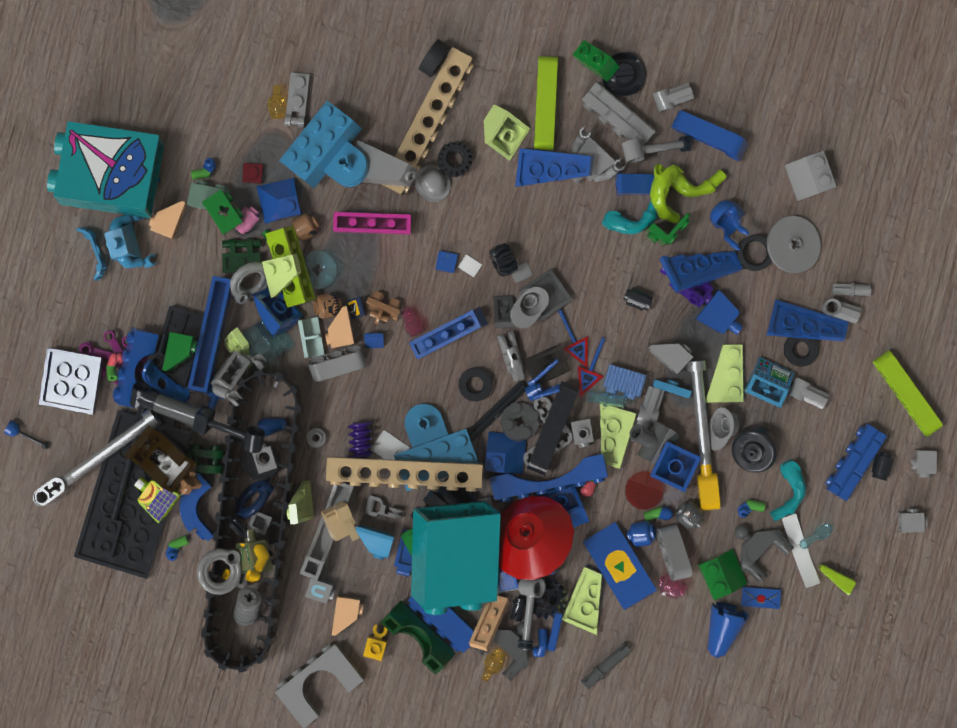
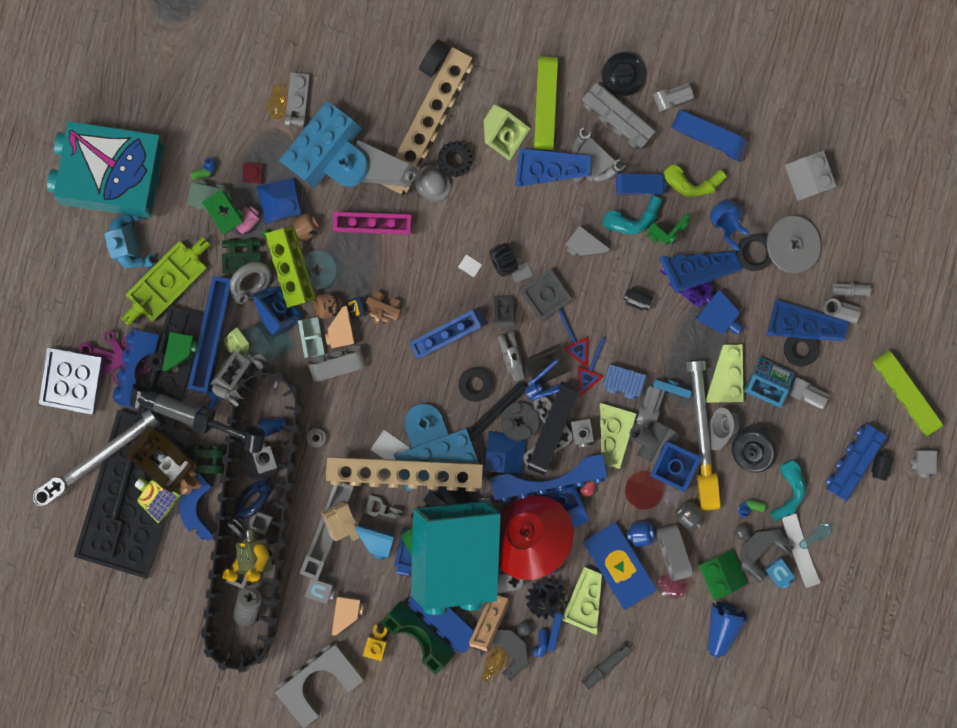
hinge [4,420,49,449] -> none
dark azure piece [76,227,107,281] -> none
arm [106,353,123,381] -> none
blue piece [142,360,190,402] -> none
light nougat slope [149,201,187,239] -> none
arm [166,535,189,561] -> none
light grey piece [197,548,242,595] -> none
yellowish green wing [262,253,301,298] -> none
yellowish green wing [287,480,314,524] -> none
dark purple piece [348,422,373,458] -> none
blue slope [364,333,384,348] -> none
clear pink cone [401,307,424,337] -> none
blue tile [435,251,458,273] -> none
blue slope [498,571,518,591] -> none
black pin [509,596,526,622] -> none
light grey piece [510,287,549,328] -> none
light grey piece [518,578,546,650] -> none
green brick [572,40,619,82] -> none
clear light blue pin [587,390,627,408] -> none
light grey piece [622,136,692,164] -> none
arm [644,506,673,521] -> none
light grey slope [647,344,693,374] -> none
lime piece [650,164,680,223] -> none
blue tile [741,586,781,609] -> none
lime slope [818,563,856,595] -> none
light grey brick [898,508,928,533] -> none
none -> lime plate [120,237,210,326]
none -> light grey slope [565,226,610,257]
none -> dark azure brick [764,557,795,589]

